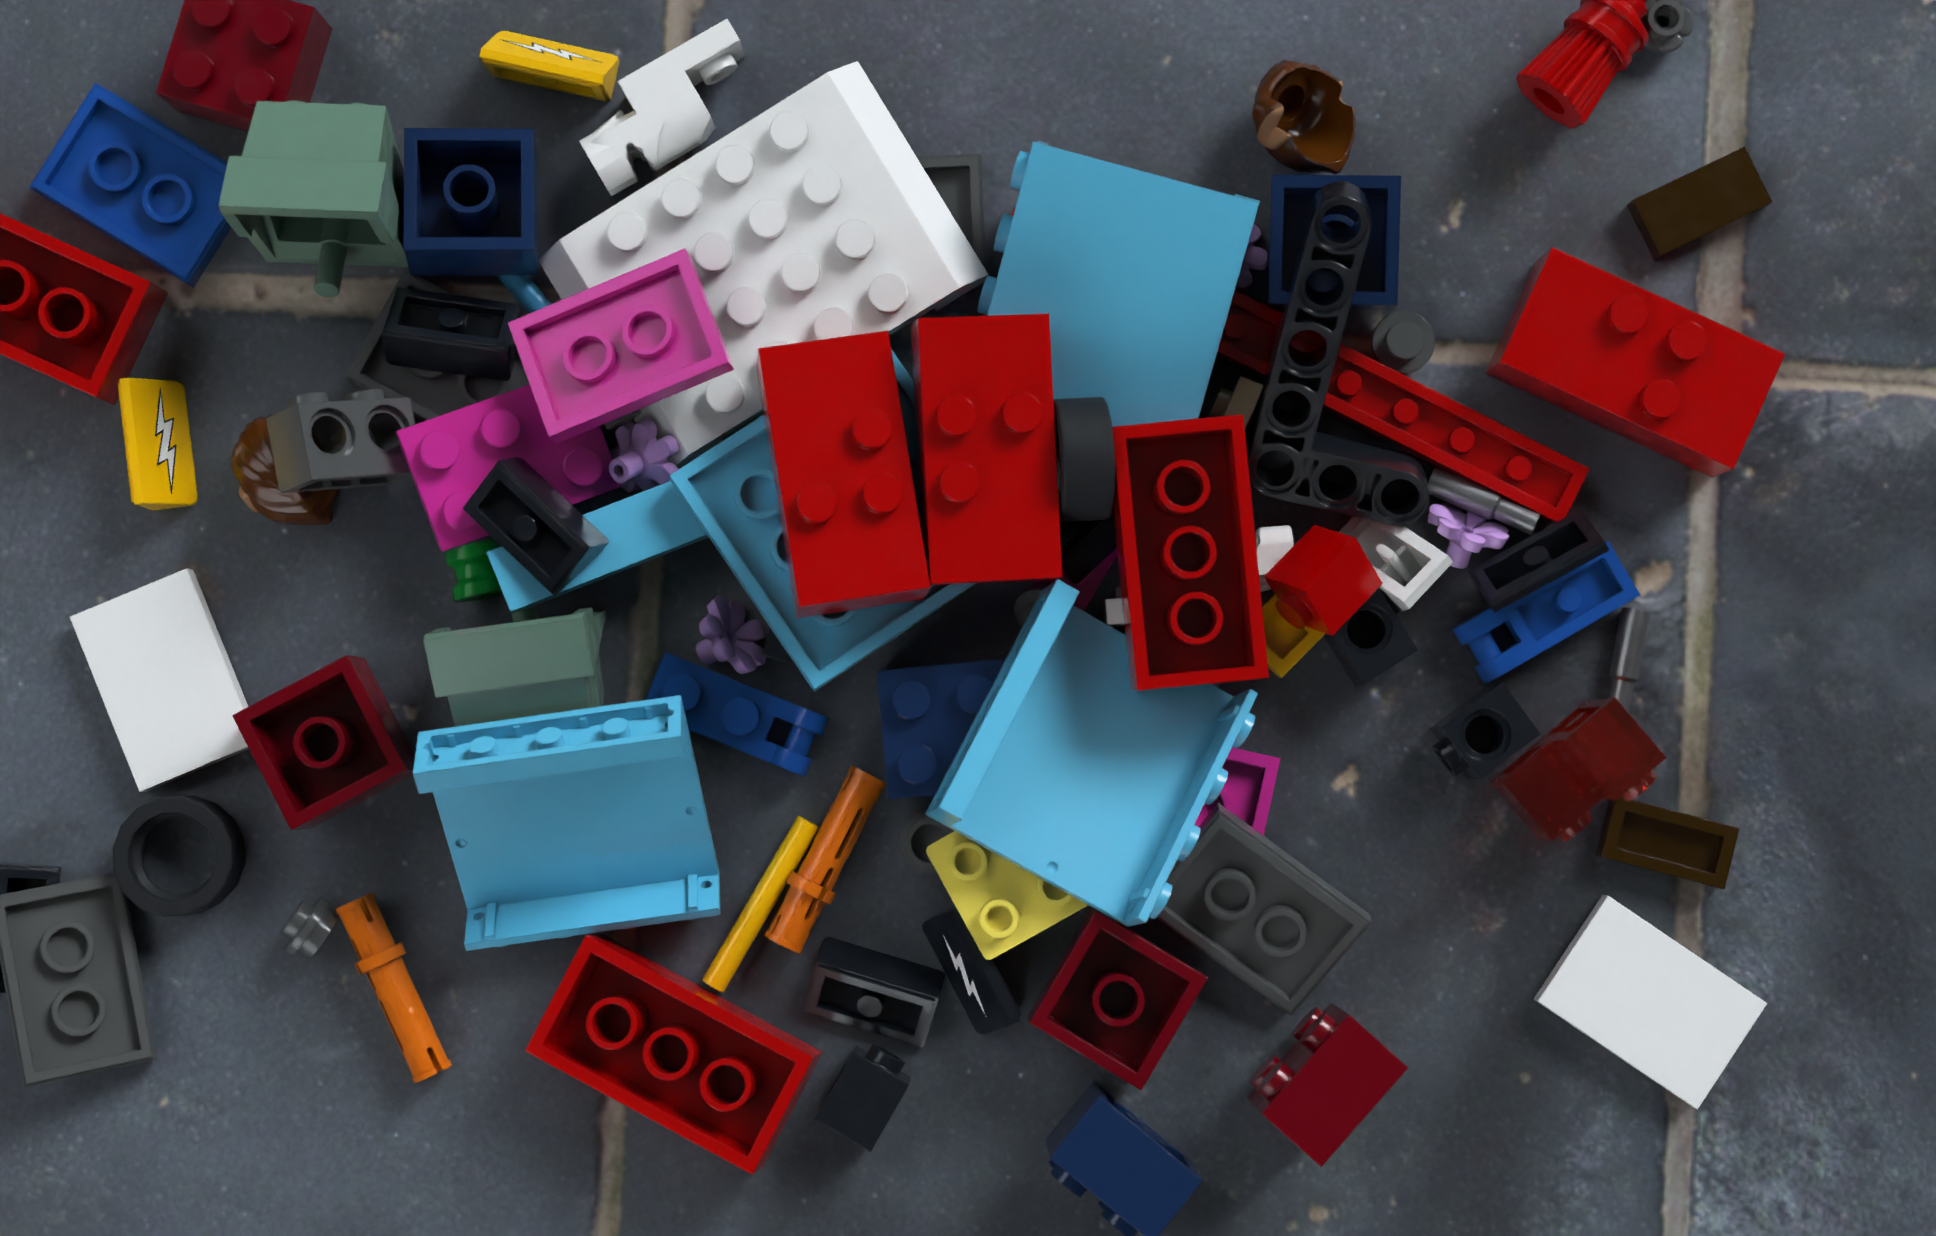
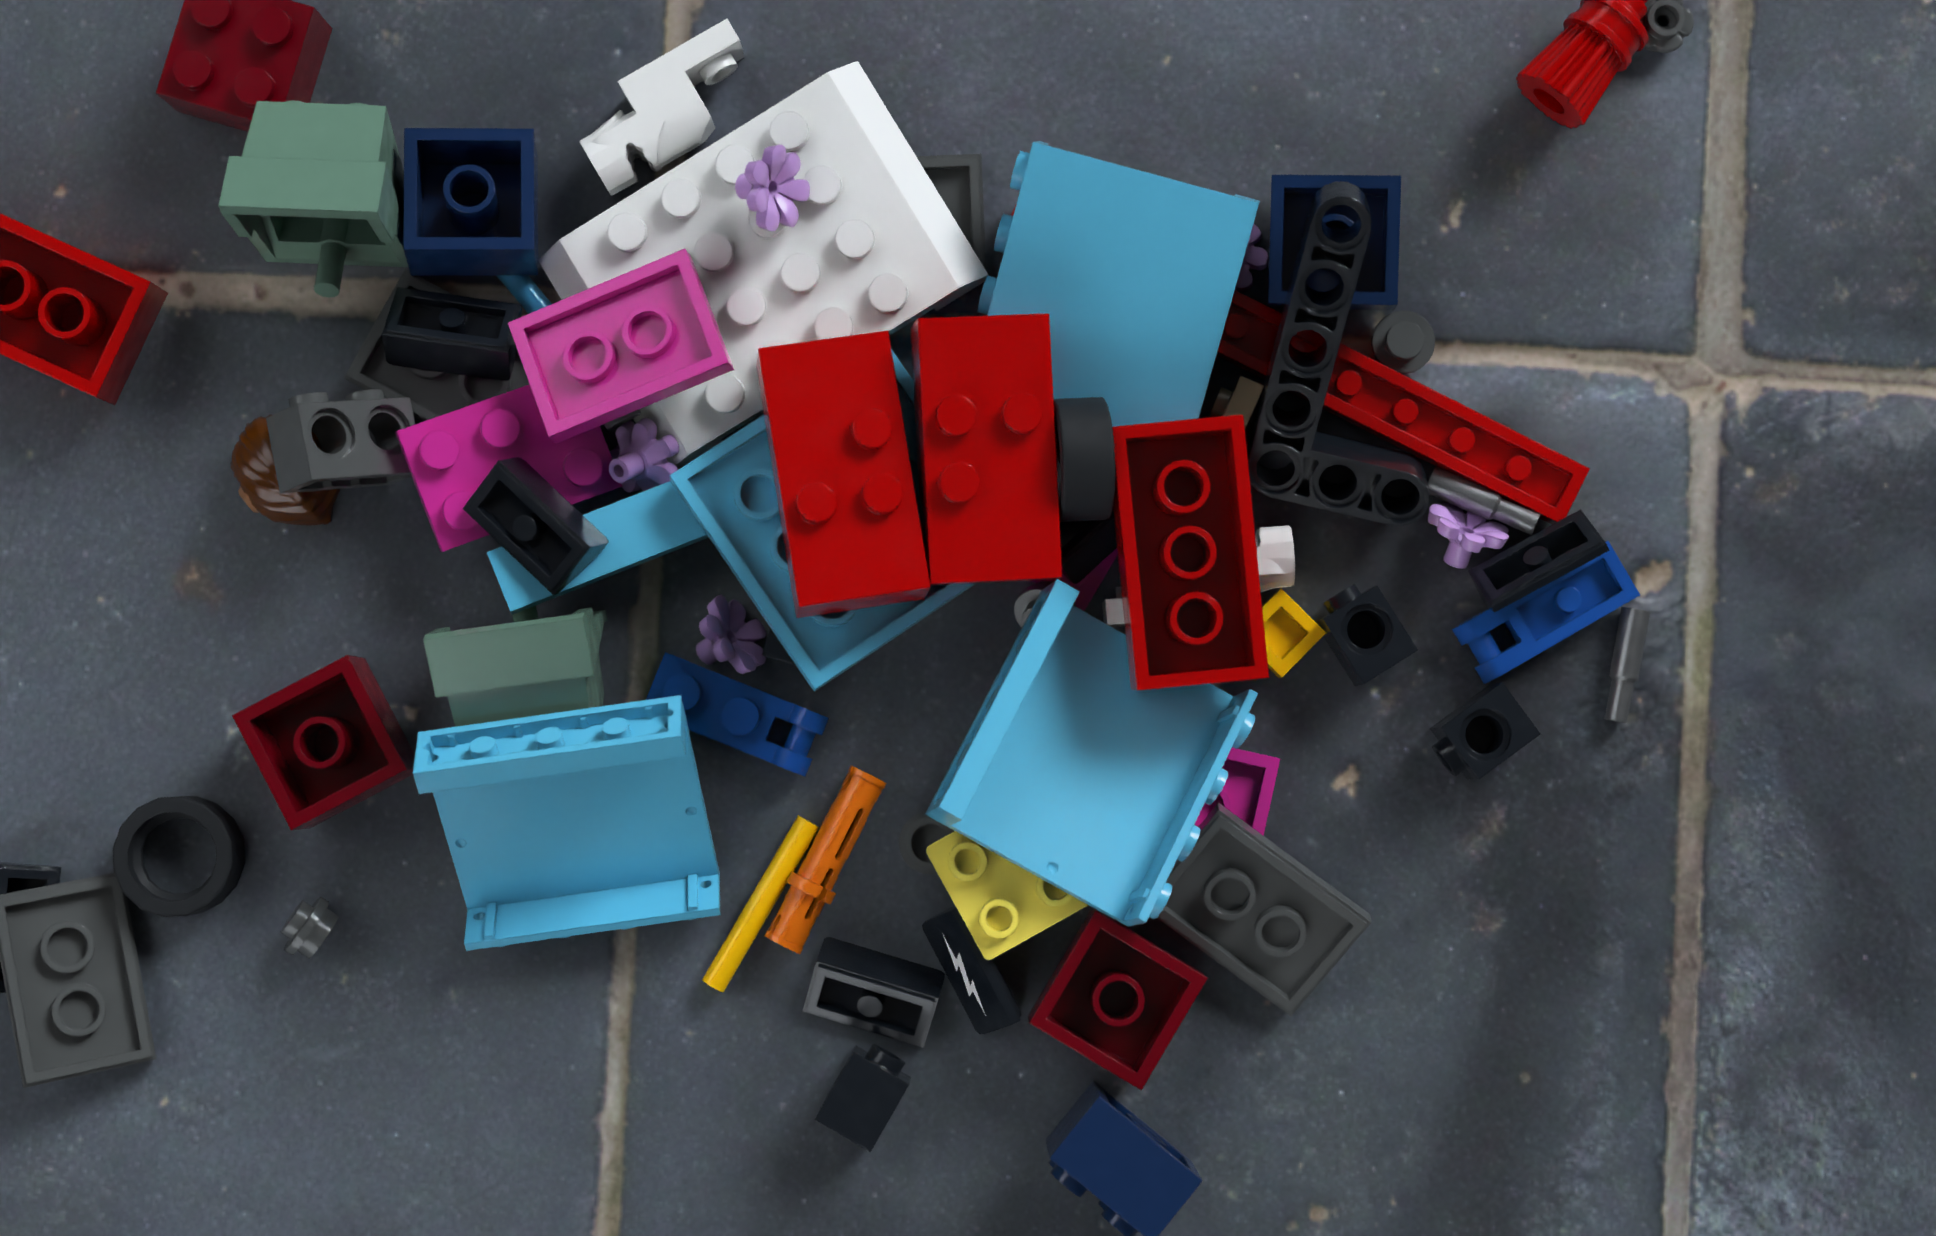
blue tile [29,83,232,288] -> none
white tile [70,568,249,792] -> none
yellow slope [117,378,198,511] -> none
orange pin [335,892,452,1083] -> none
green wheel [444,540,503,603] -> none
yellow slope [479,31,620,102] -> none
red brick [525,933,823,1175] -> none
dark blue brick [877,659,1005,799] -> none
dark red brick [1247,1003,1408,1167] -> none
reddish brown hair [1252,60,1356,175] -> none
red brick [1264,525,1383,636] -> none
white slope [1339,516,1453,614] -> none
red brick [1485,247,1785,478] -> none
clear red brick [1490,697,1667,842] -> none
white tile [1533,895,1767,1110] -> none
dark brown tile [1595,795,1740,889] -> none
dark brown tile [1627,147,1772,260] -> none
none -> lavender plant [735,145,810,231]

